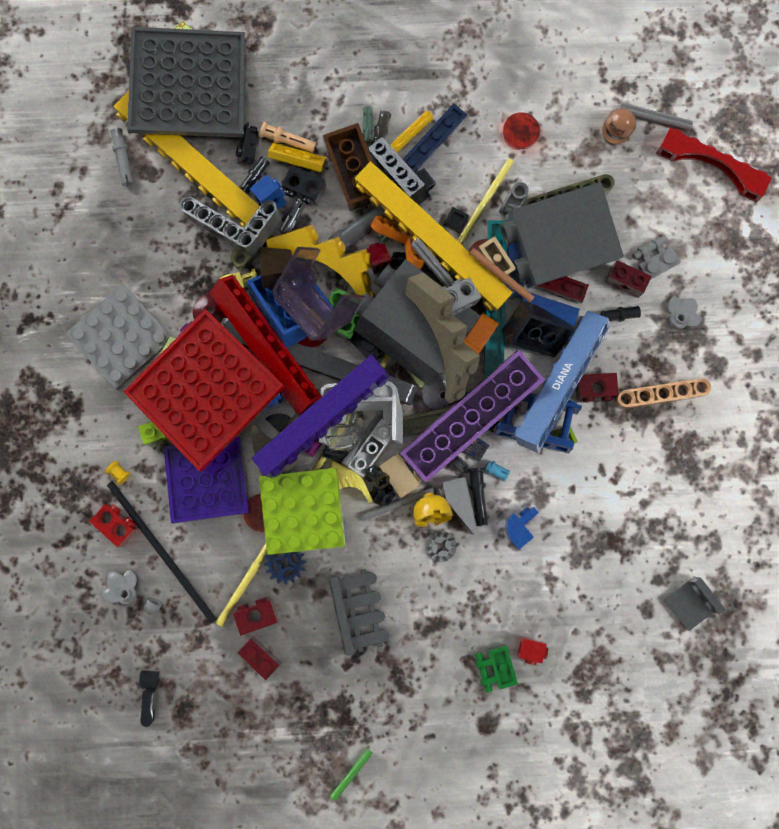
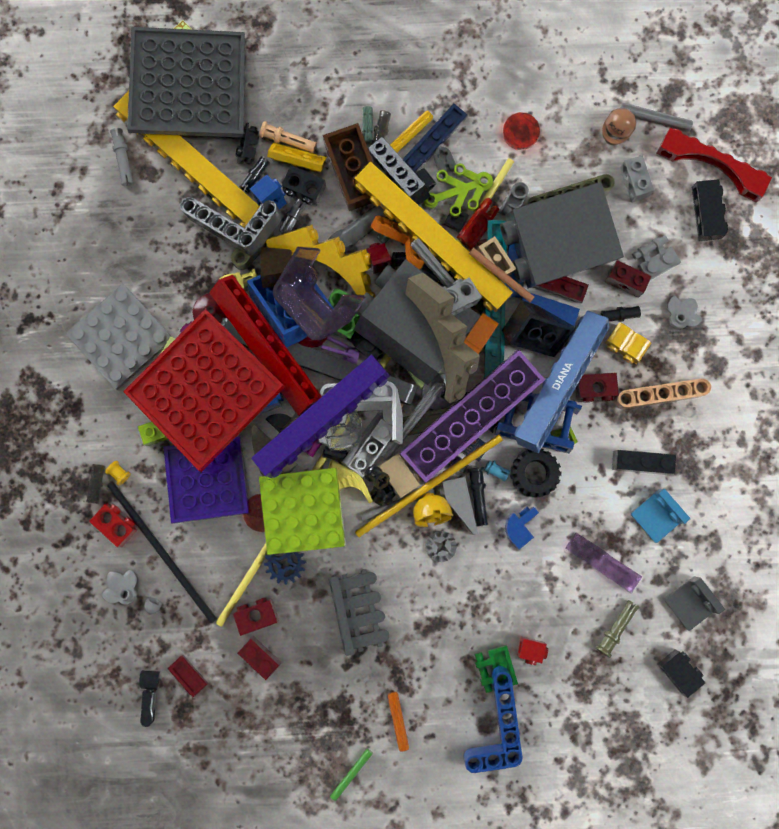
none -> clear smoke pin [86,464,105,504]
none -> dark red tile [167,655,209,698]
none -> medium lavender plant [321,335,360,364]
none -> yellow piece [355,434,503,538]
none -> light grey axle [381,380,445,460]
none -> orange axle [388,692,409,752]
none -> lime plant [423,163,493,217]
none -> dark grey beam [434,147,458,179]
none -> red hinge [456,197,500,250]
none -> blue beam [463,666,523,773]
none -> black tyre [510,449,562,498]
none -> clear purple slope [565,533,642,594]
none -> olive pin [595,600,639,658]
none -> yellow brick [605,322,651,364]
none -> black brick [612,450,676,475]
none -> light grey brick [620,155,654,203]
none -> dark azure bracket [631,489,691,543]
none -> black brick [657,649,705,698]
none -> black brick [692,179,728,241]

